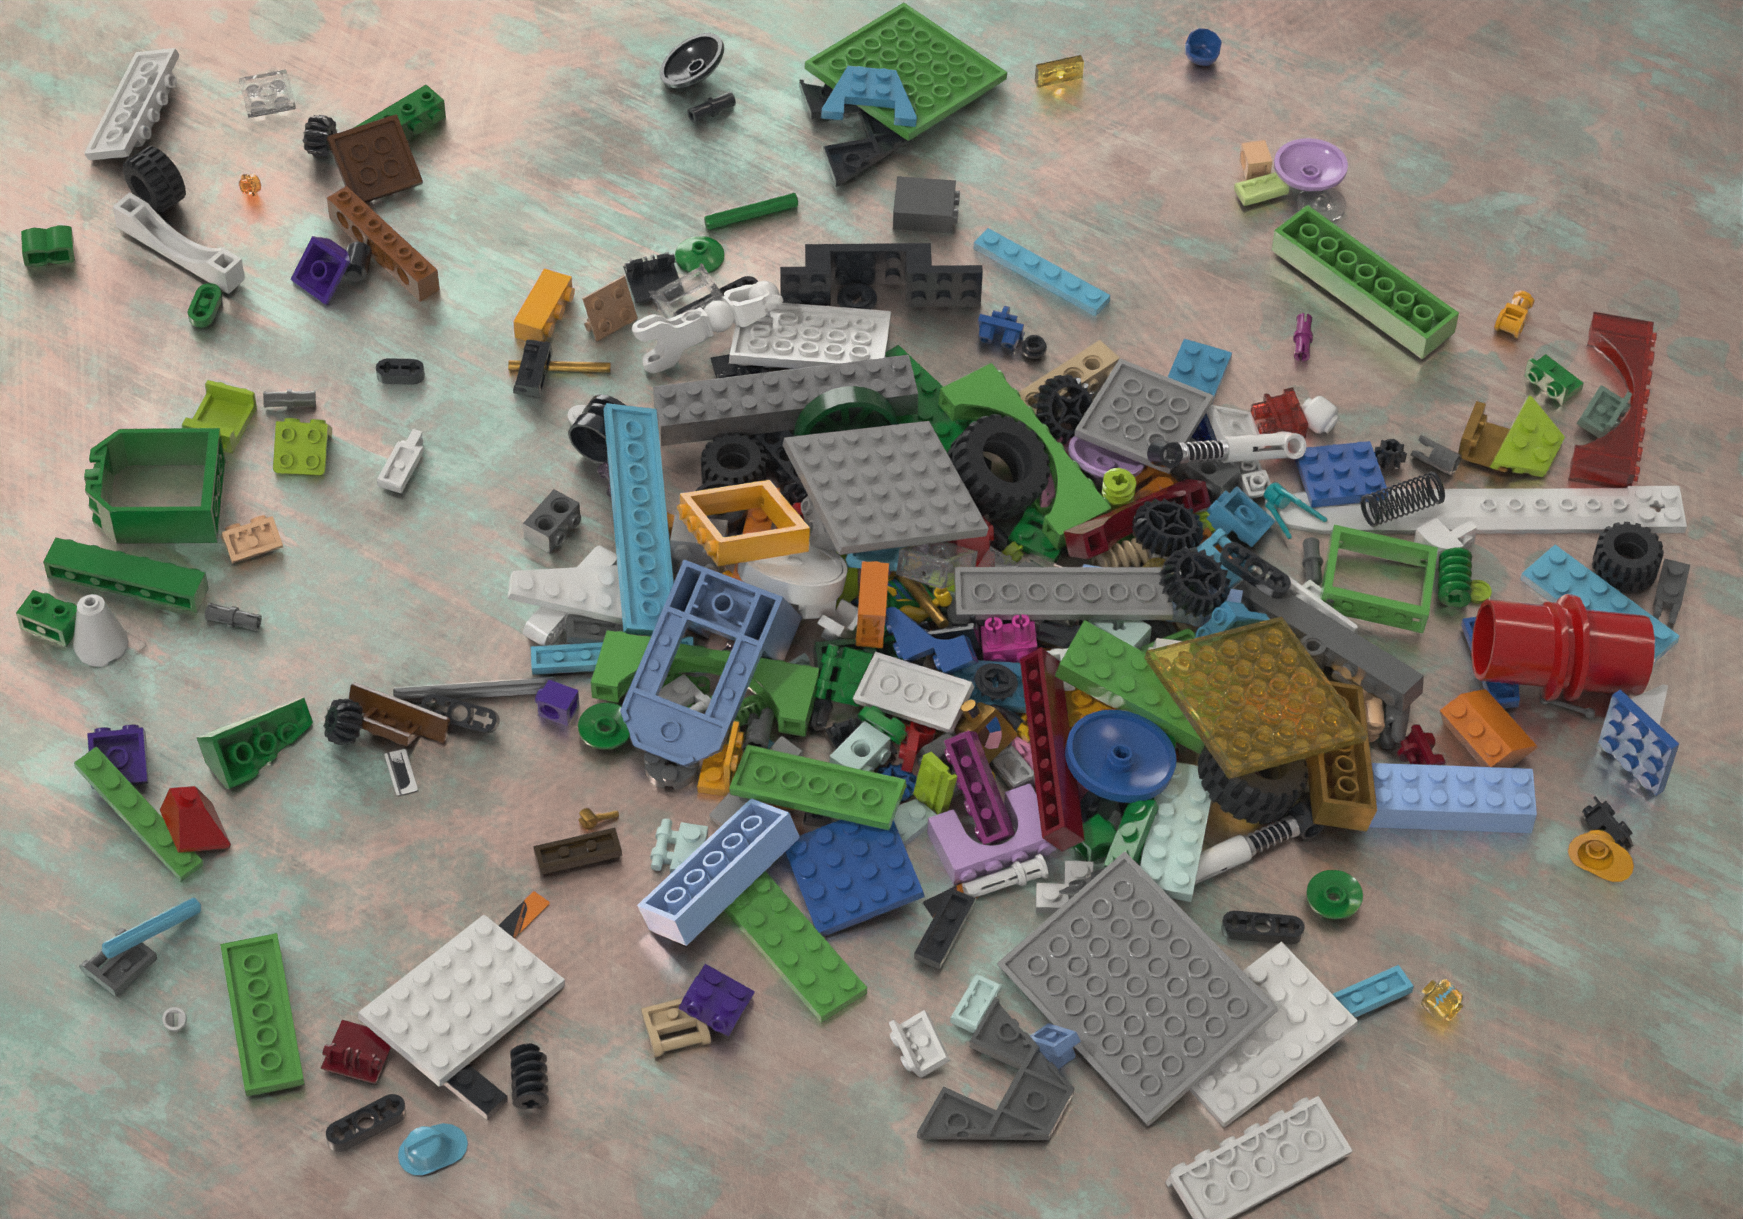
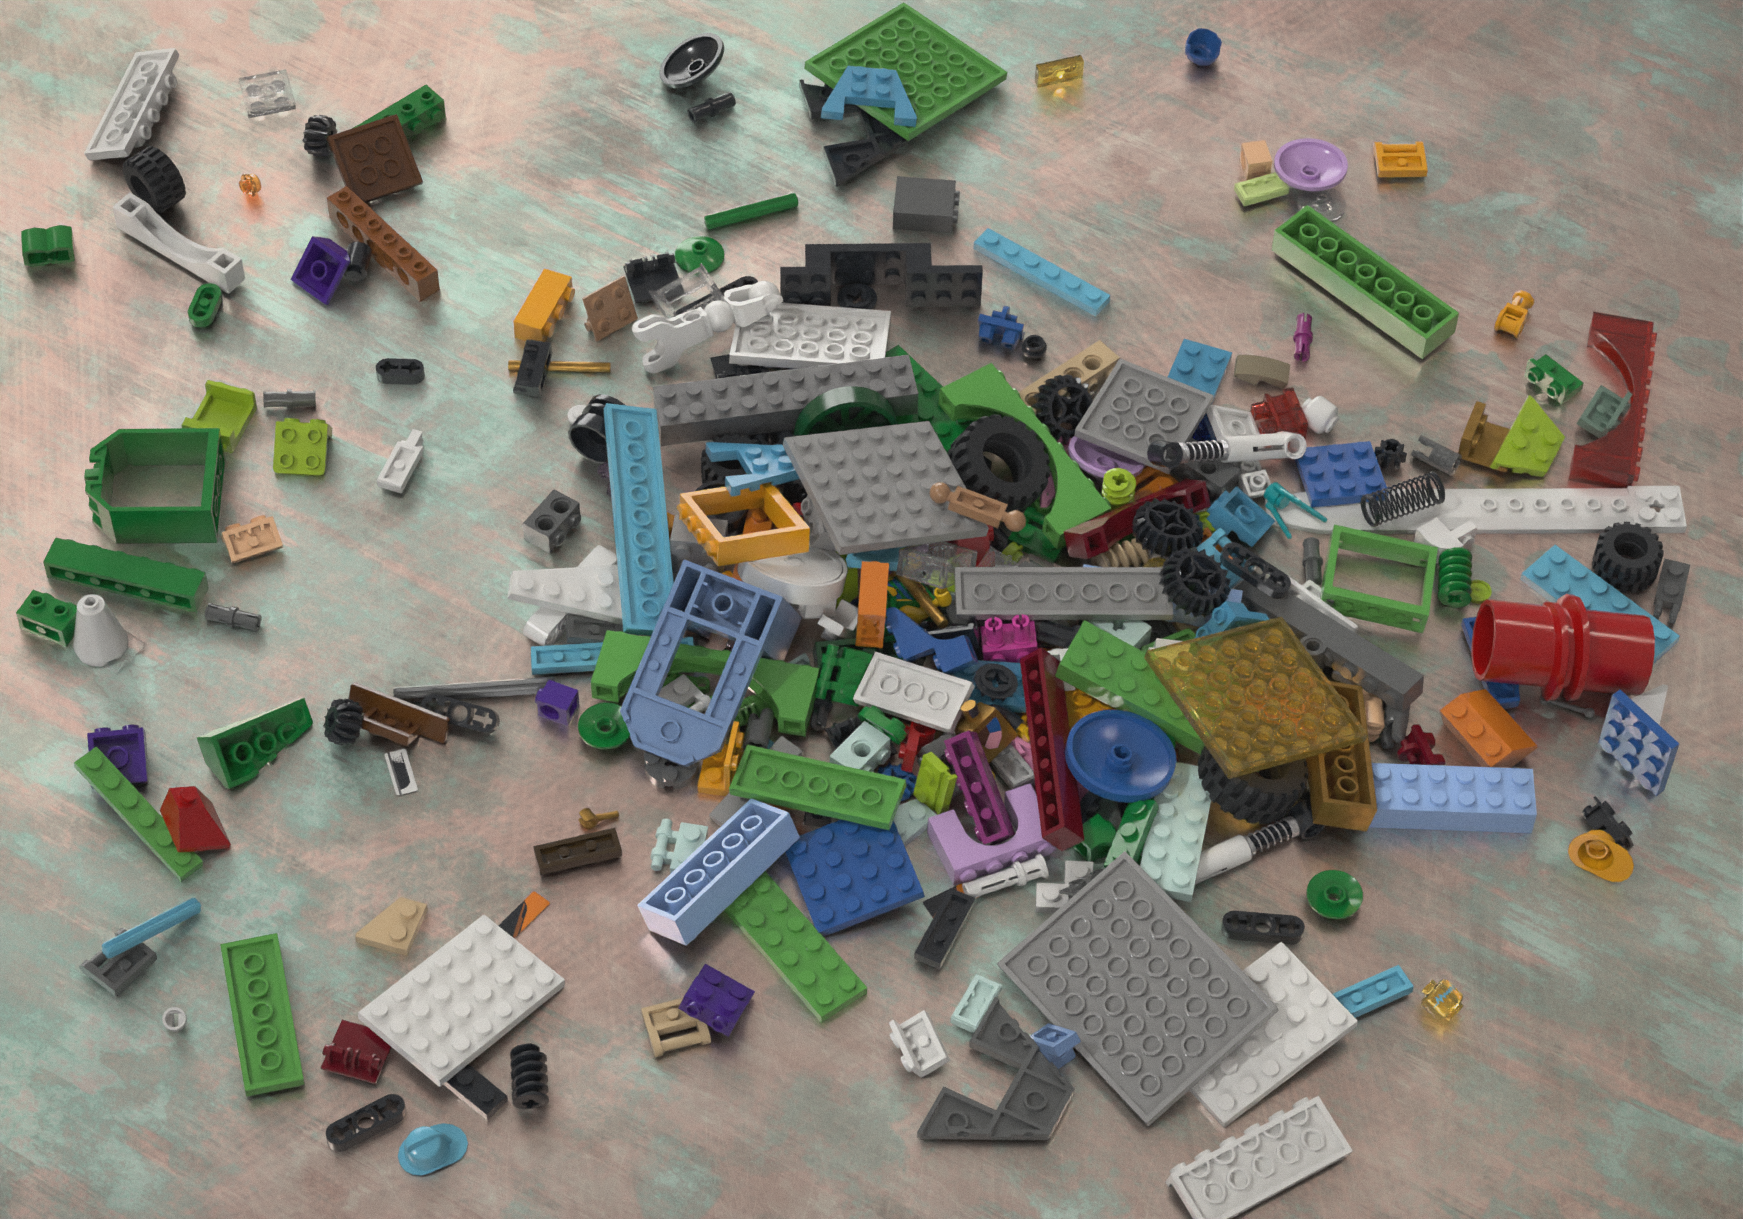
none -> tan wing [355,897,428,956]
none -> dark azure wing [706,442,800,496]
none -> medium nougat plate [929,482,1026,532]
none -> dark tan slope [1234,355,1290,389]
none -> light orange plate [1373,141,1428,177]

